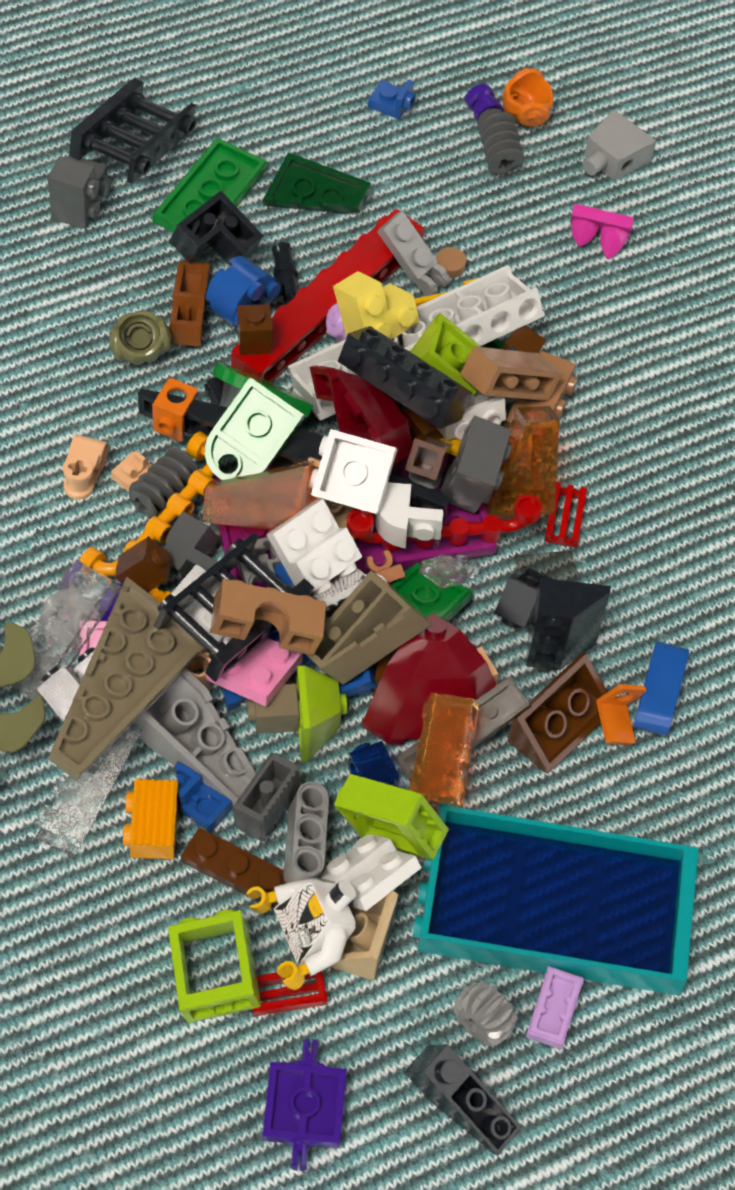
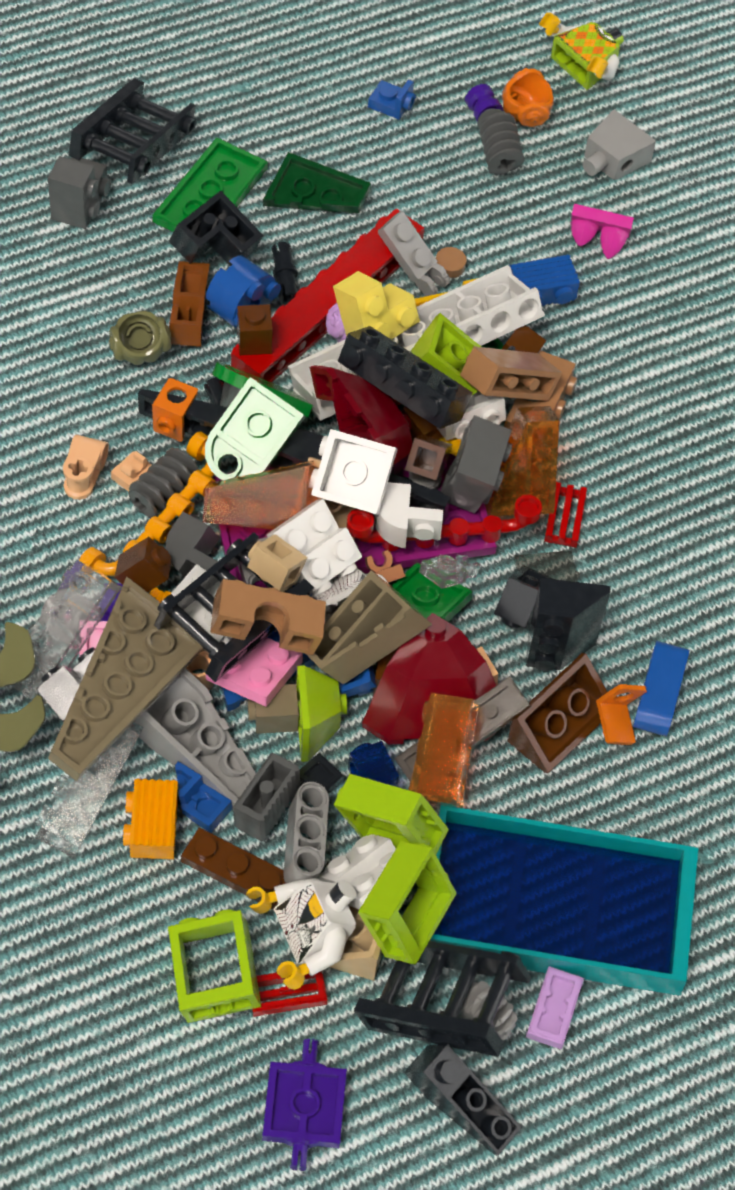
none -> tan brick [247,534,308,592]
none -> black tile [299,753,344,794]
none -> black fence [353,941,531,1057]
none -> lime window [358,841,457,965]
none -> blue brick [509,254,580,306]
none -> torso [539,12,623,90]

